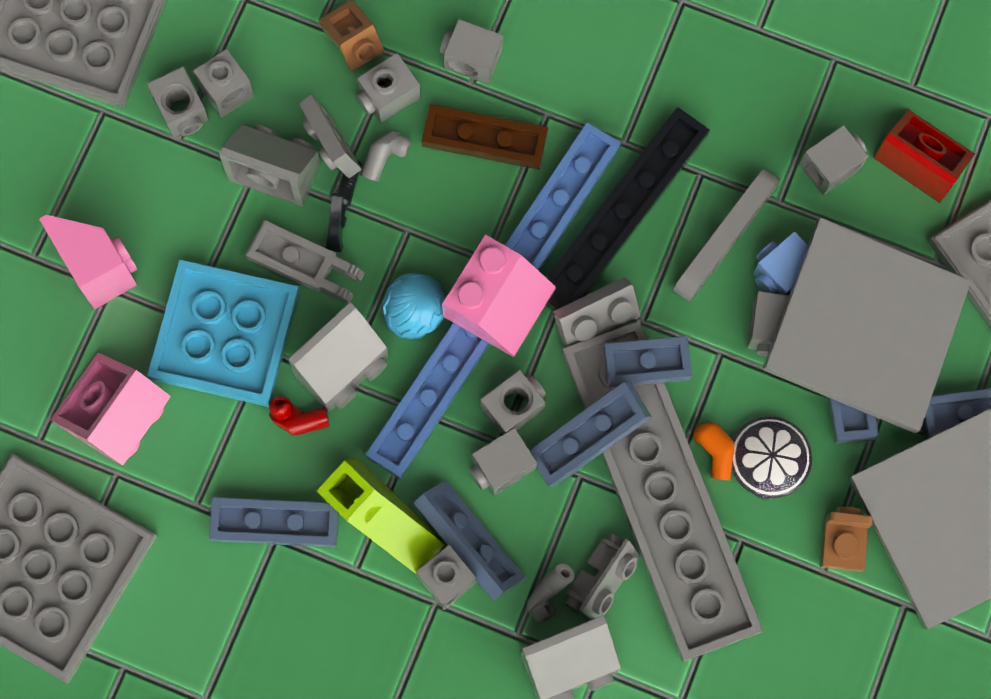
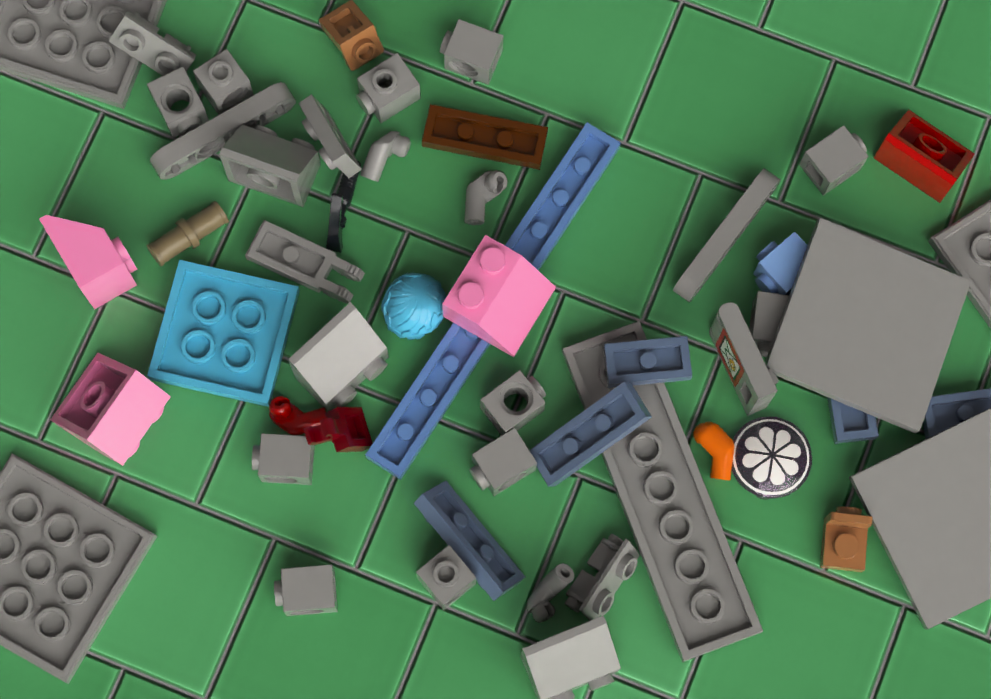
sand blue plate [209,497,339,548] -> none
lime slope [317,457,446,574] -> none
black plate [546,107,710,311] -> none
light grey plate [553,277,641,347] -> none
none -> light grey hinge [109,11,196,76]
none -> dark tan pin [146,201,229,267]
none -> light grey beam [150,82,296,180]
none -> light grey brick [252,433,315,485]
none -> light grey brick [274,564,338,616]
none -> dark red plate [303,407,373,452]
none -> light grey arm [464,170,508,225]
none -> light grey container [709,302,779,416]

